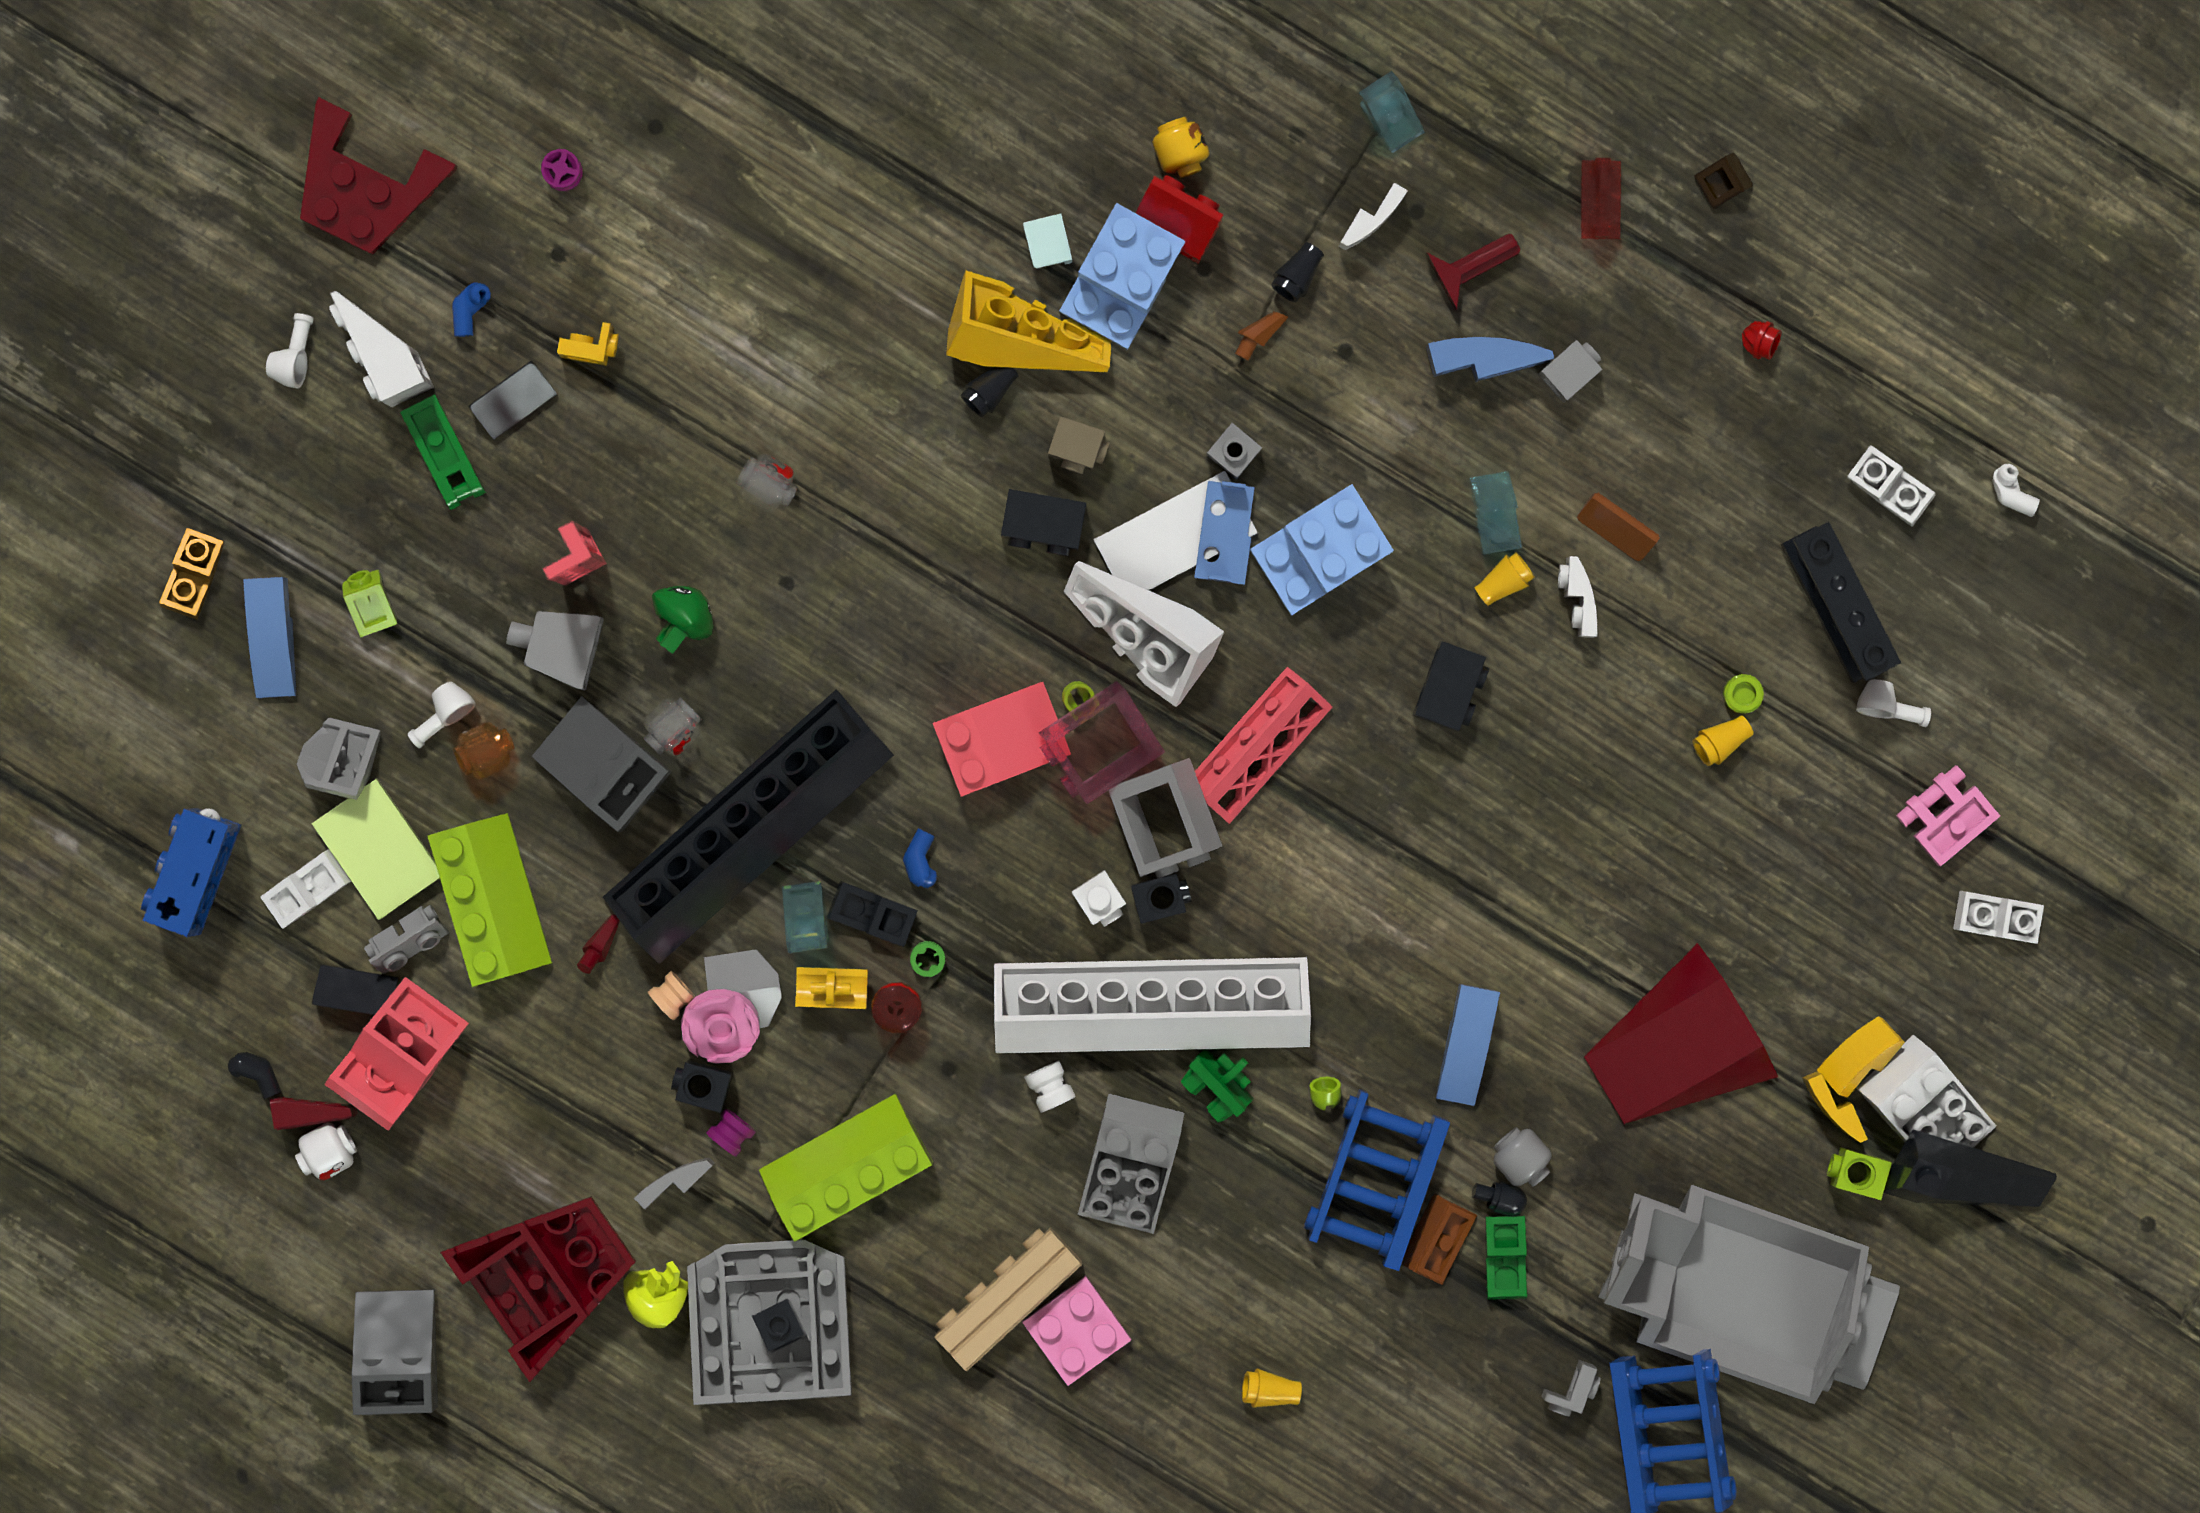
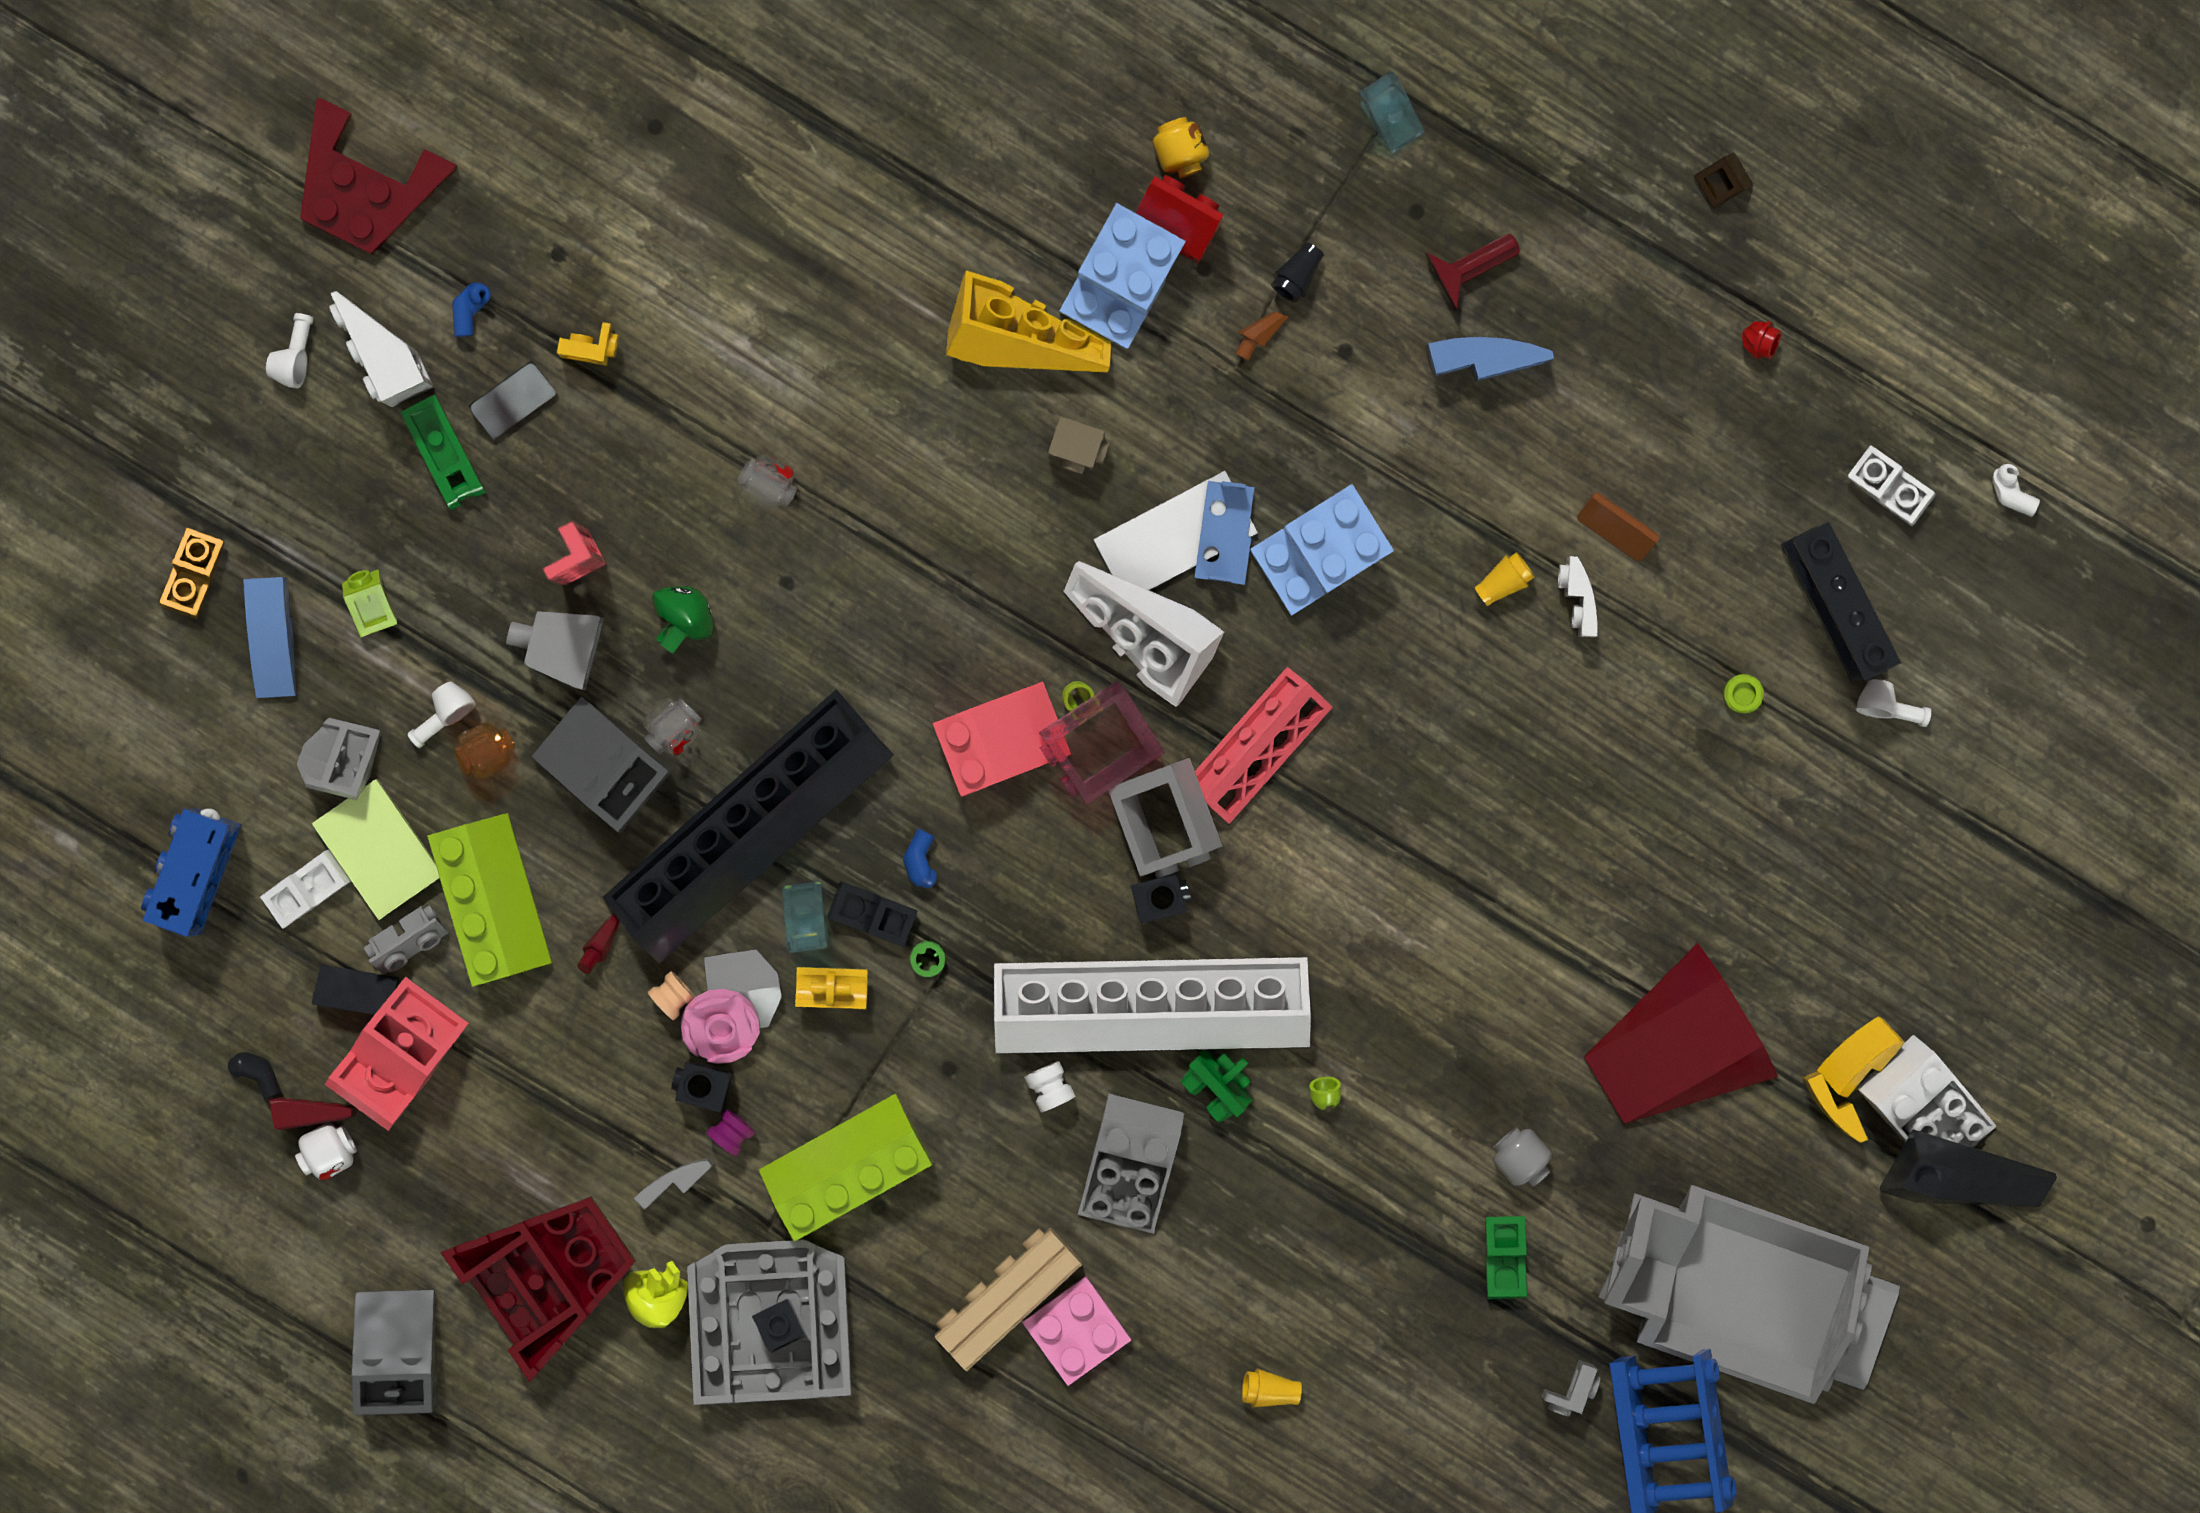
magenta wheel [541,149,583,191] -> none
clear red head [871,982,922,1033] -> none
black cone [961,367,1019,417] -> none
black brick [1001,489,1086,556] -> none
light aqua panel [1023,214,1072,269] -> none
white brick [1072,870,1126,927] -> none
light grey plate [1206,423,1262,479] -> none
blue fence [1304,1089,1450,1271] -> none
white slope [1339,183,1408,250] -> none
dark orange slope [1401,1194,1477,1285] -> none
black brick [1413,641,1489,731] -> none
medium blue slope [1436,984,1500,1106] -> none
clear light blue slope [1469,471,1522,555] -> none
black cylinder [1472,1182,1527,1216] -> none
light grey brick [1538,340,1602,403] -> none
clear red hinge [1581,158,1621,239] -> none
yellow cone [1692,715,1754,766] -> none
lime brick [1827,1147,1892,1200] -> none
bright pink plate [1896,765,2000,866] -> none
white slope [1953,891,2044,944] -> none

